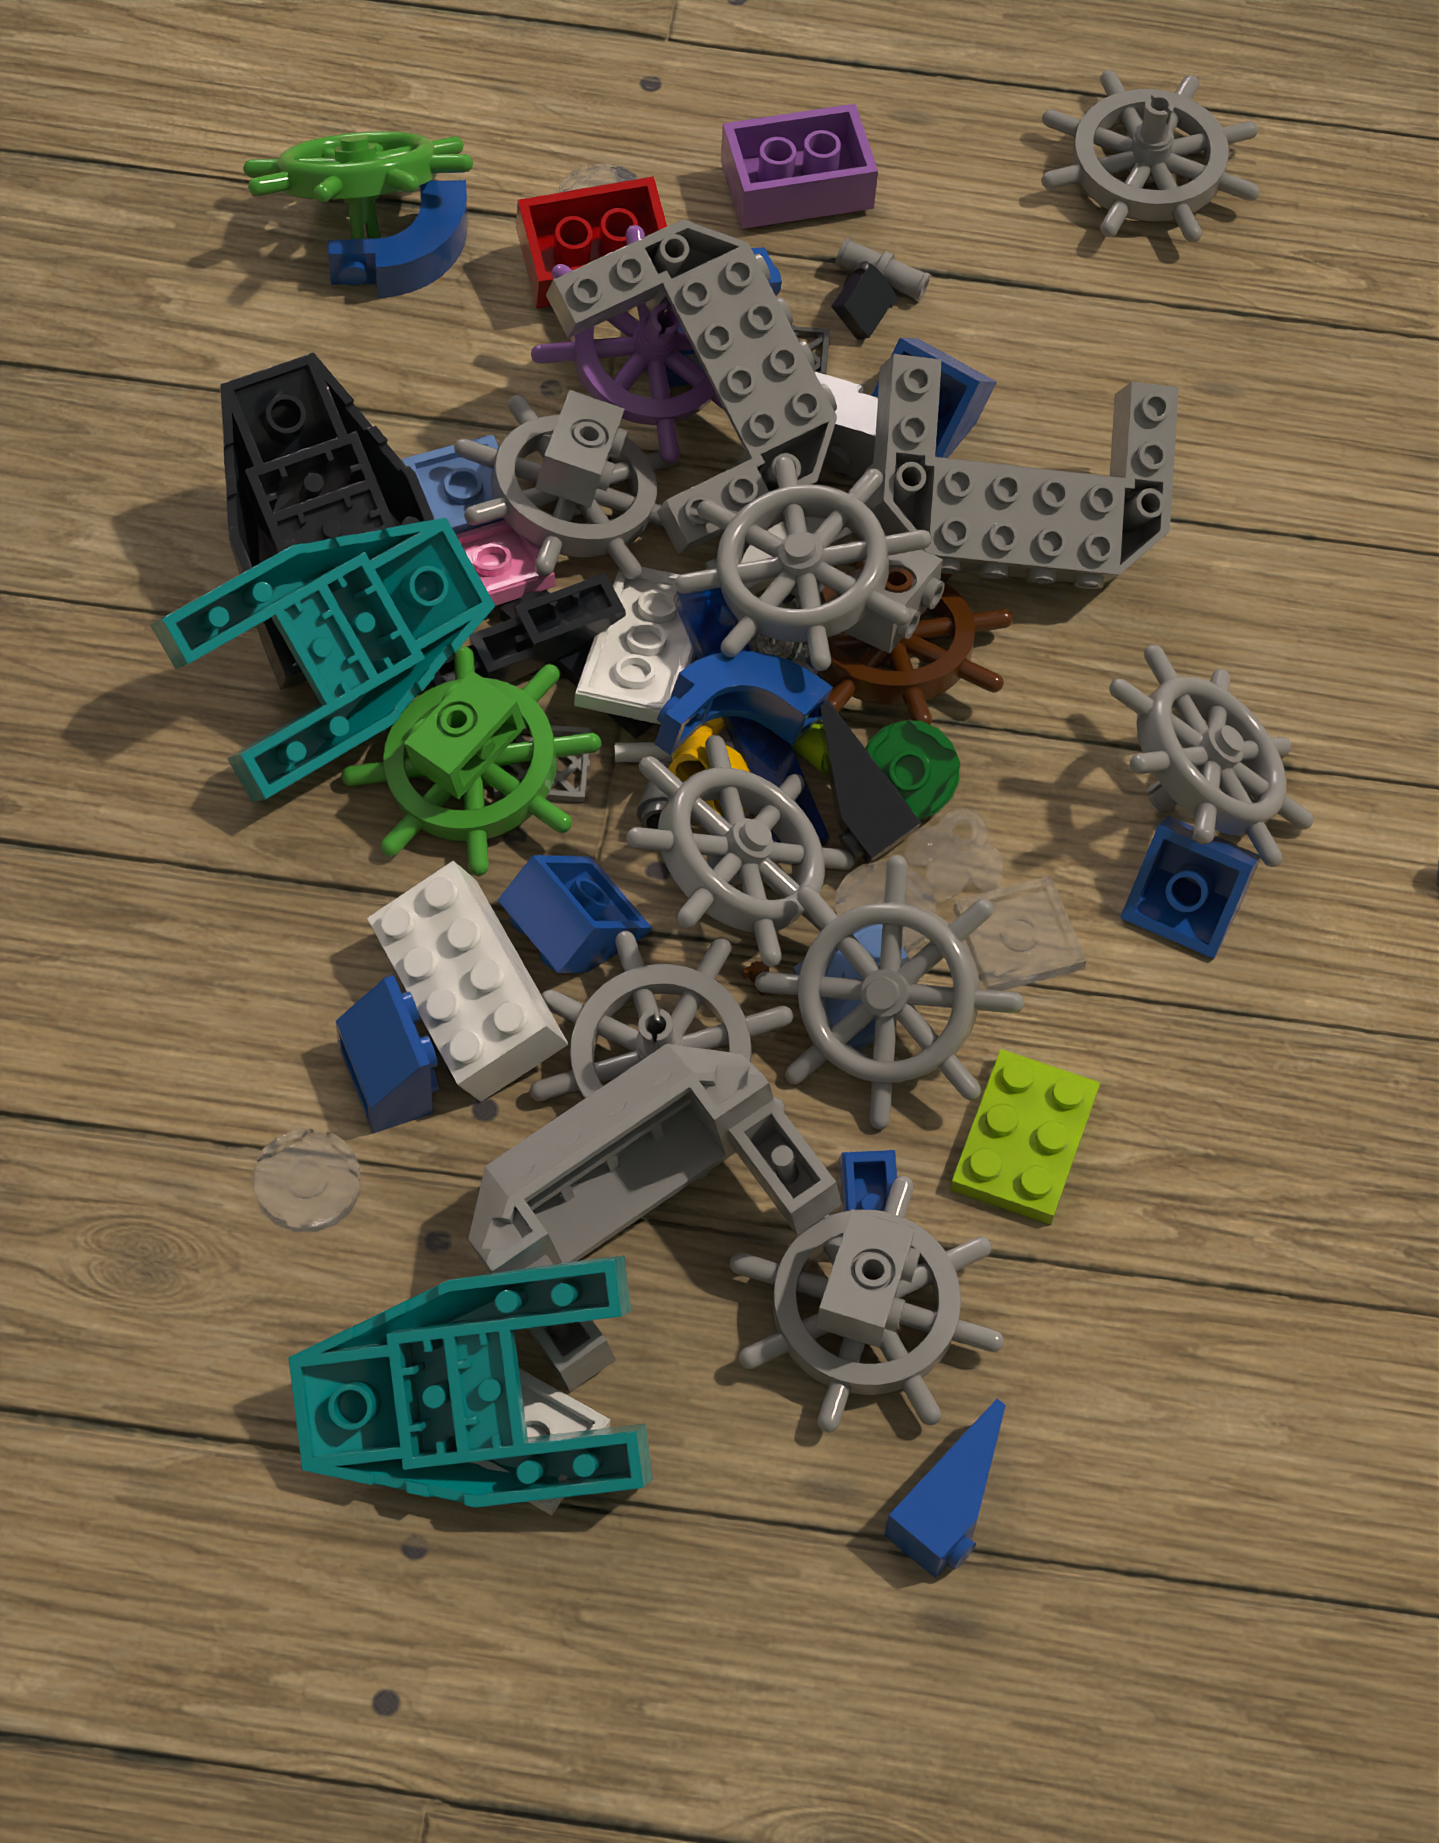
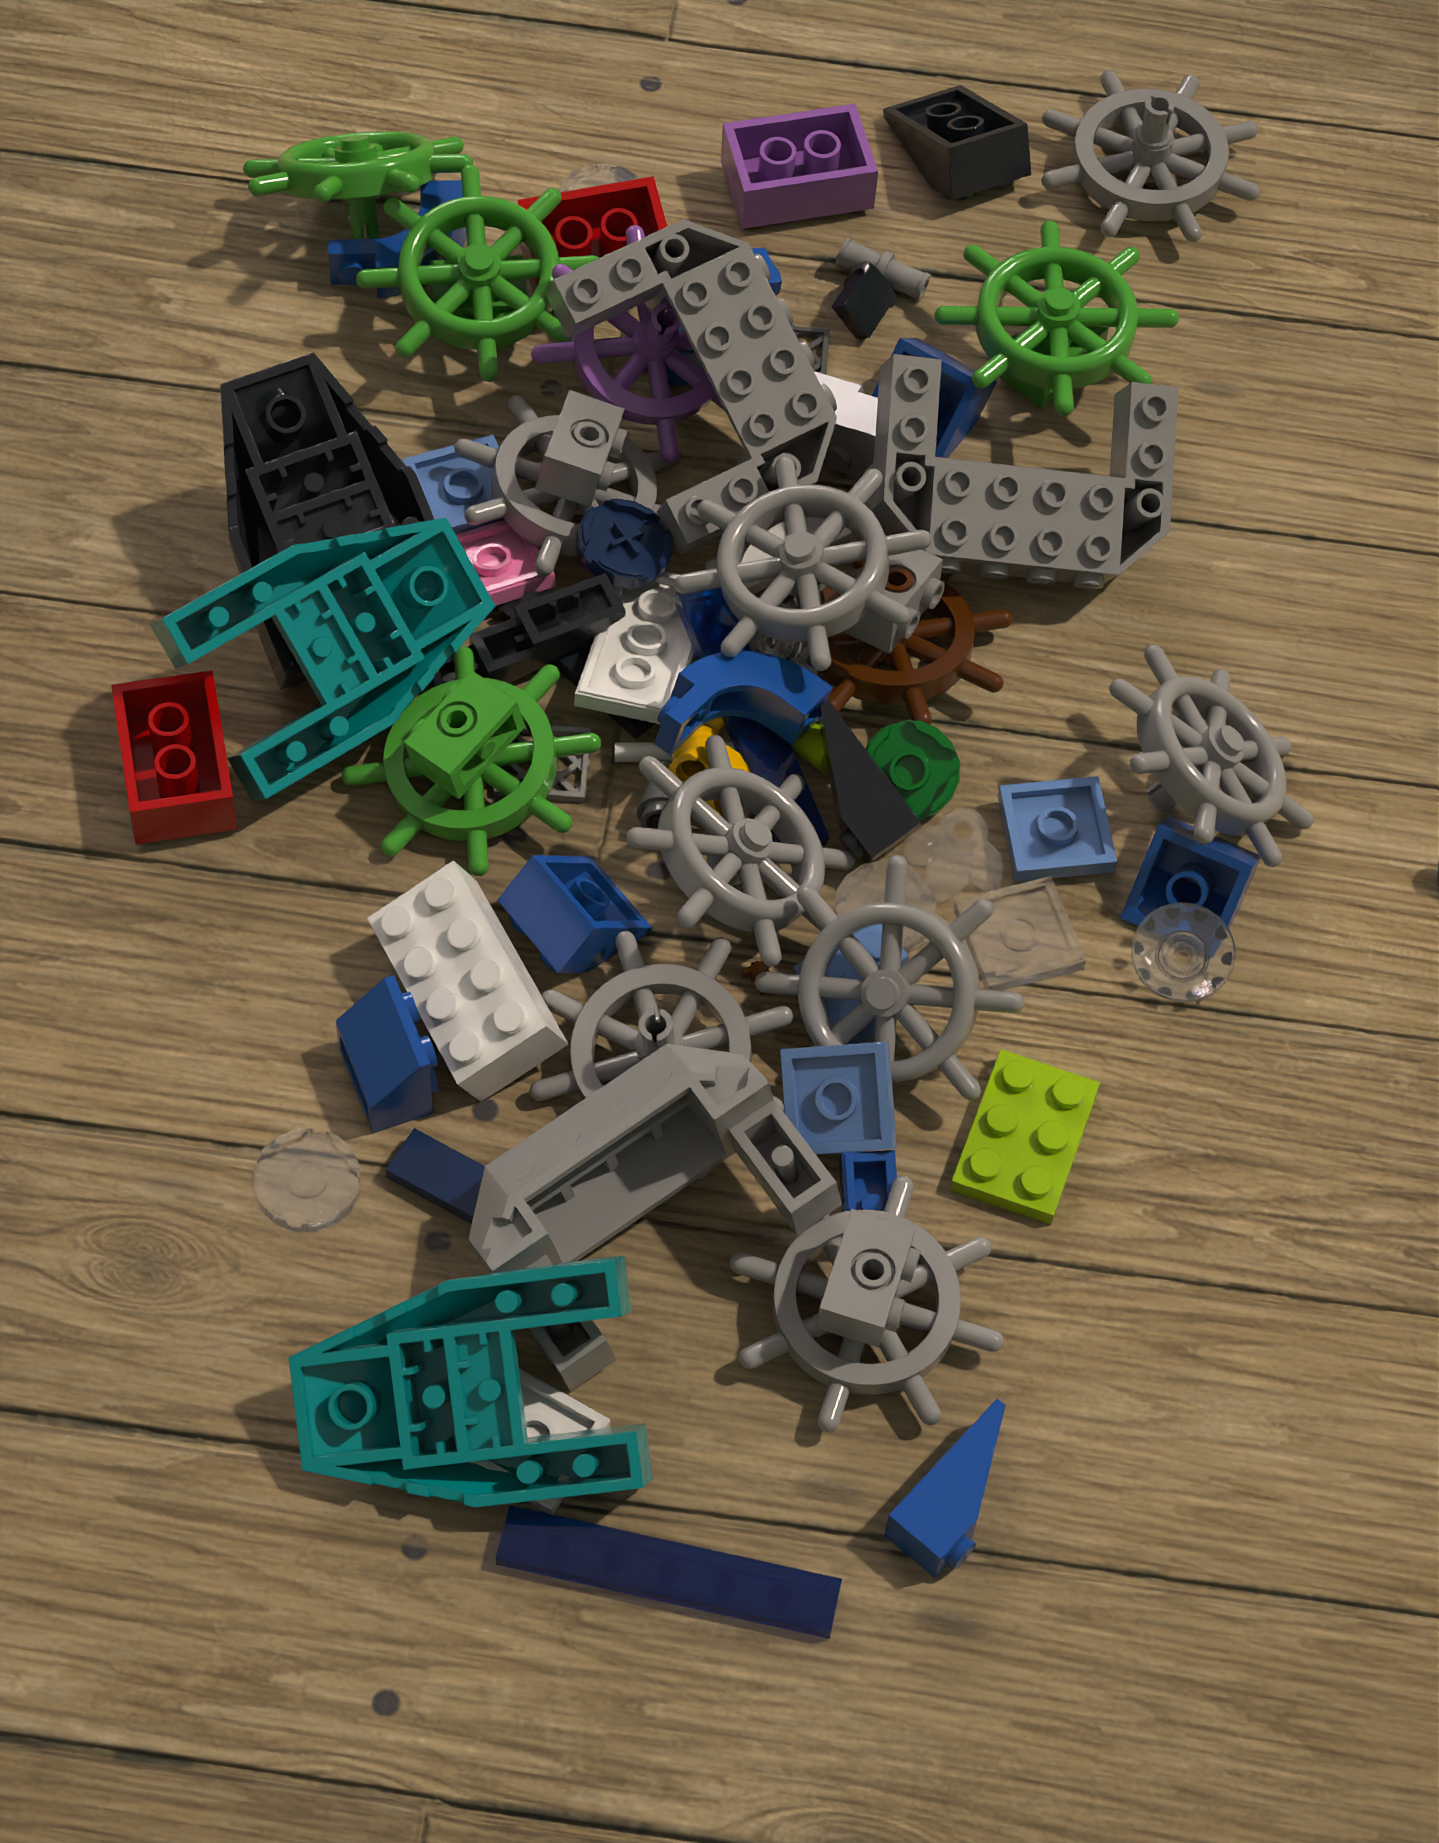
none -> red brick [111,670,238,845]
none -> bright green piece [356,164,599,382]
none -> dark blue tile [385,1128,485,1224]
none -> clear blue tile [496,1505,842,1639]
none -> dark blue tile [575,498,673,589]
none -> medium blue plate [780,1041,897,1154]
none -> black slope [883,85,1031,201]
none -> bright green piece [934,220,1179,416]
none -> medium blue plate [997,776,1117,882]
none -> clear dish [1131,903,1236,1002]

